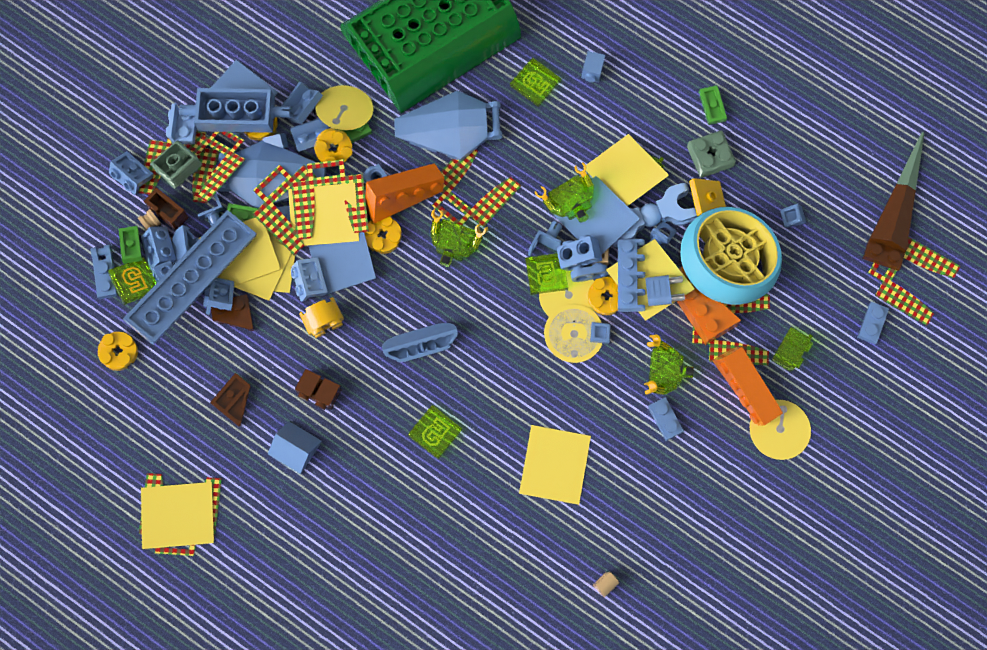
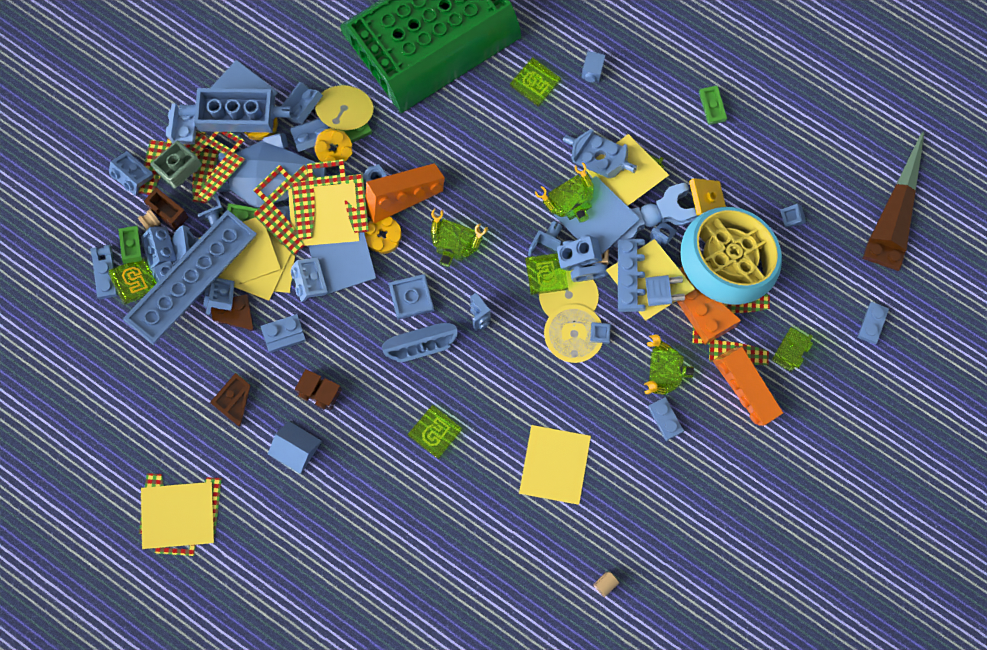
yellow plate [98,332,138,371] -> none
yellow brick [299,297,344,338] -> none
medium blue windscreen [394,90,502,161] -> none
piece [432,150,521,229] -> none
yellow plate [588,277,618,315] -> none
sand green brick [687,130,736,178] -> none
light yellow piece [750,400,811,460] -> none
piece [868,237,961,326] -> none
none -> medium blue plate [261,314,306,353]
none -> medium blue plate [388,274,434,320]
none -> medium blue bracket [469,293,491,331]
none -> medium blue plate [563,129,637,178]

